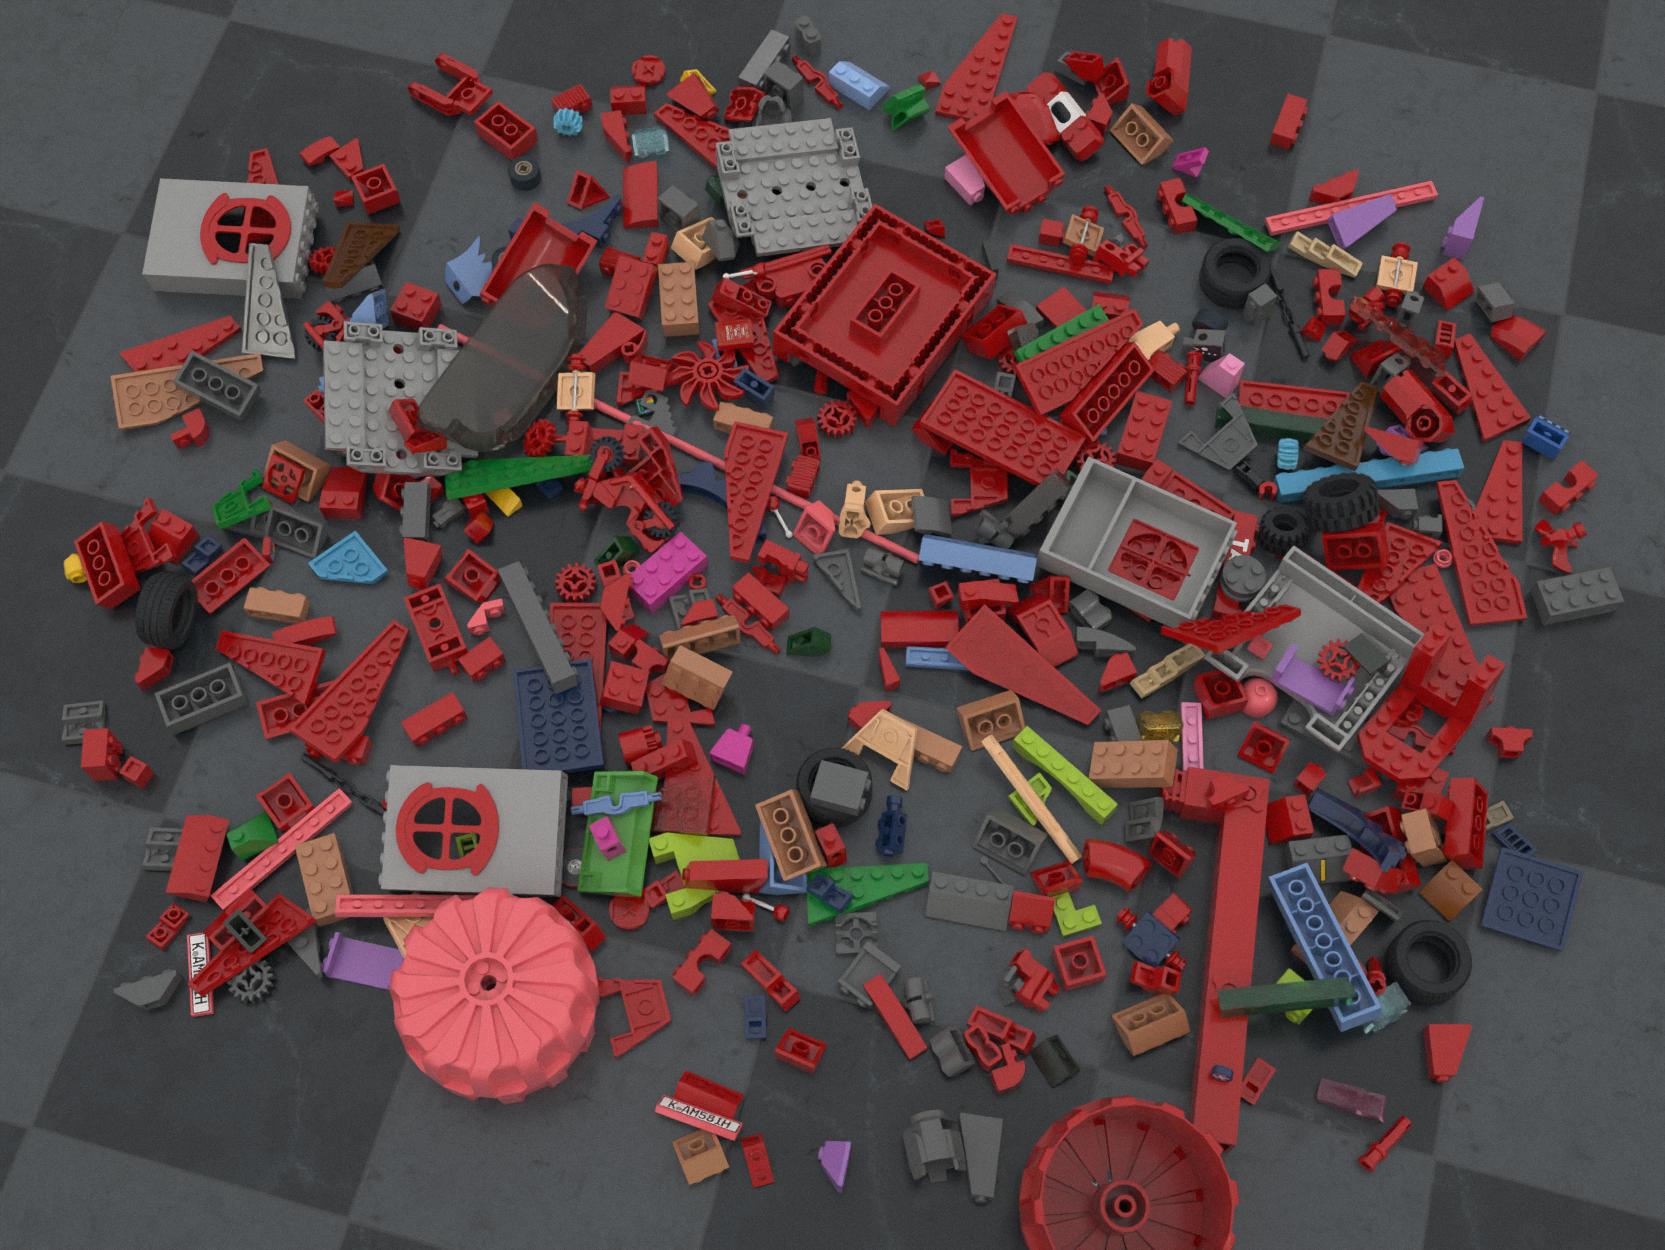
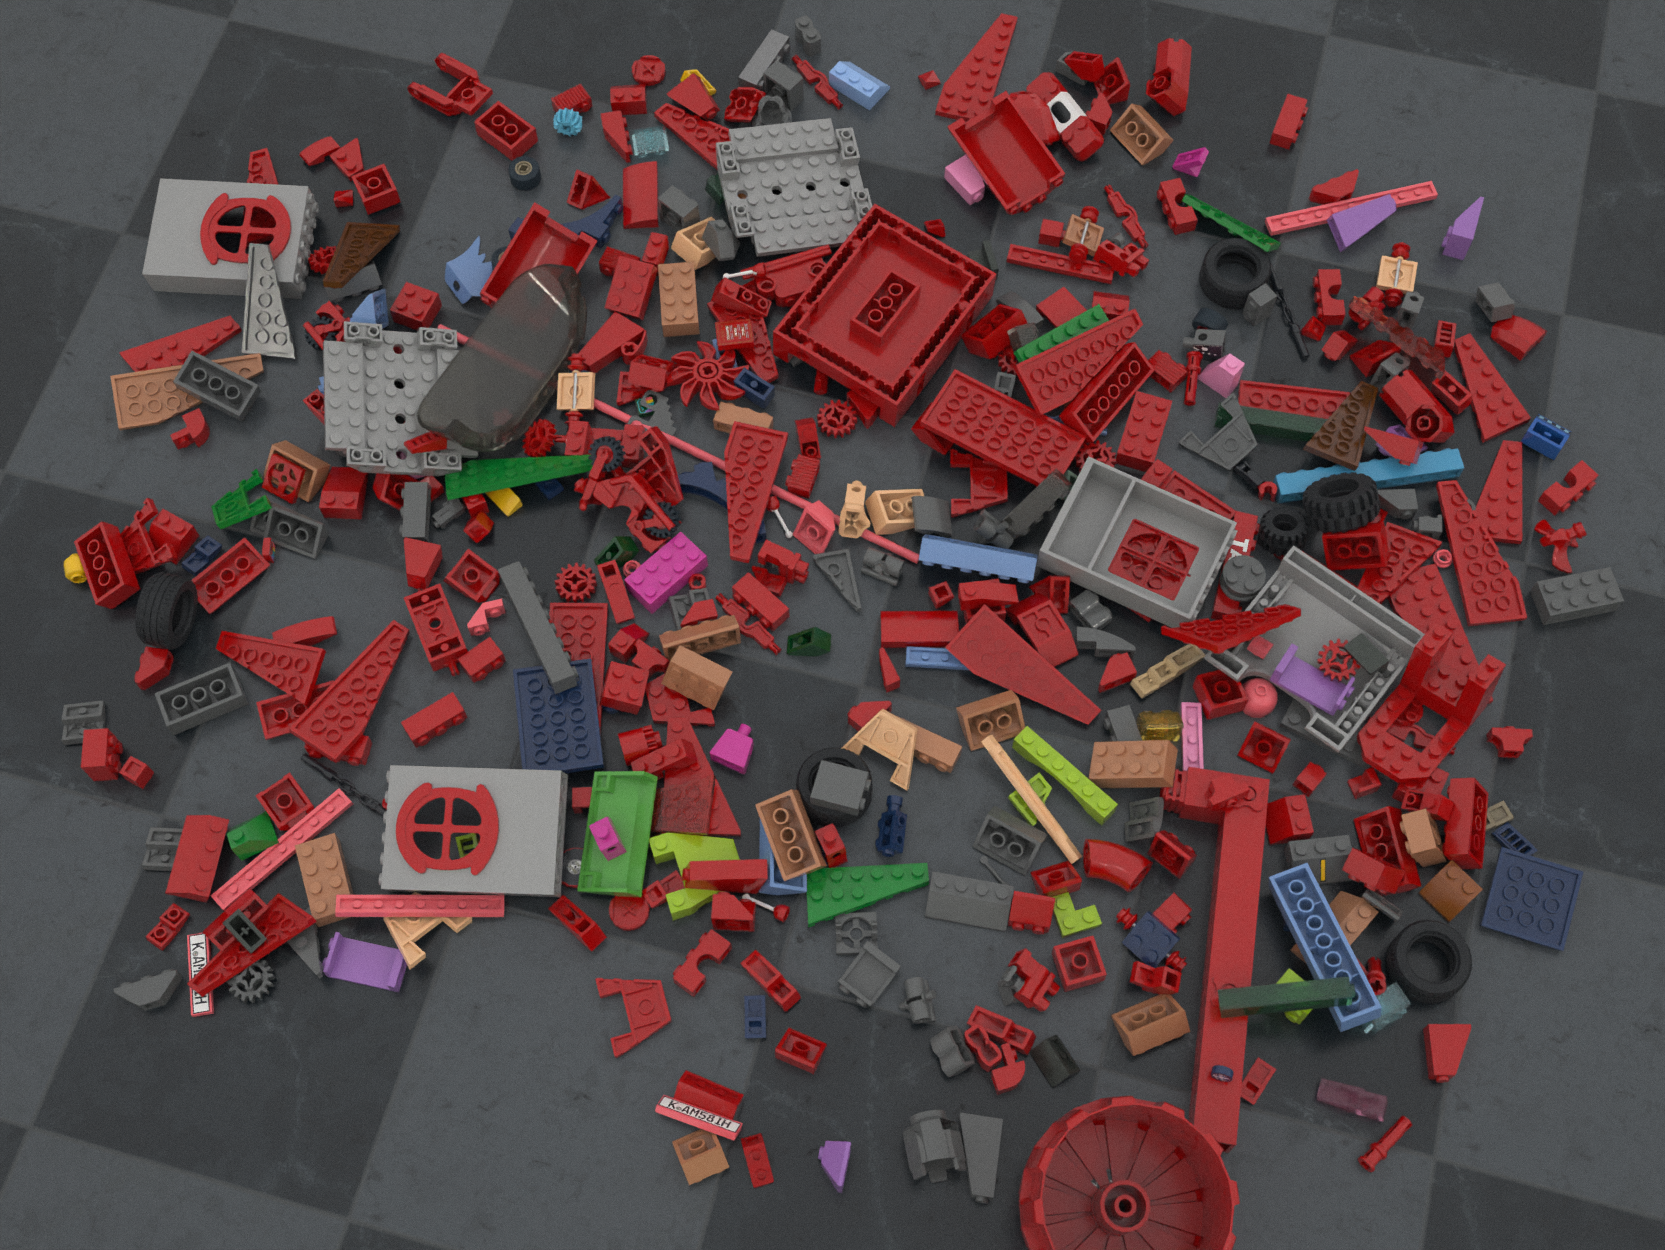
nougat brick [244,587,310,624] -> none
dark azure plate [308,531,389,584] -> none
red slope [388,399,432,441] -> none
coral wheel [389,887,600,1104] -> none
medium blue piece [571,791,662,816] -> none
red slope [600,573,634,631] -> none
dark blue slope [806,873,854,914] -> none
red slope [863,974,928,1060] -> none
green piece [883,84,930,130] -> none
light nougat piece [1125,321,1180,360] -> none
medium azure gear [1277,438,1299,470] -> none
tan slope [1288,231,1363,278] -> none
dark blue arch [1308,788,1407,873] -> none
red slope [1422,257,1474,311] -> none

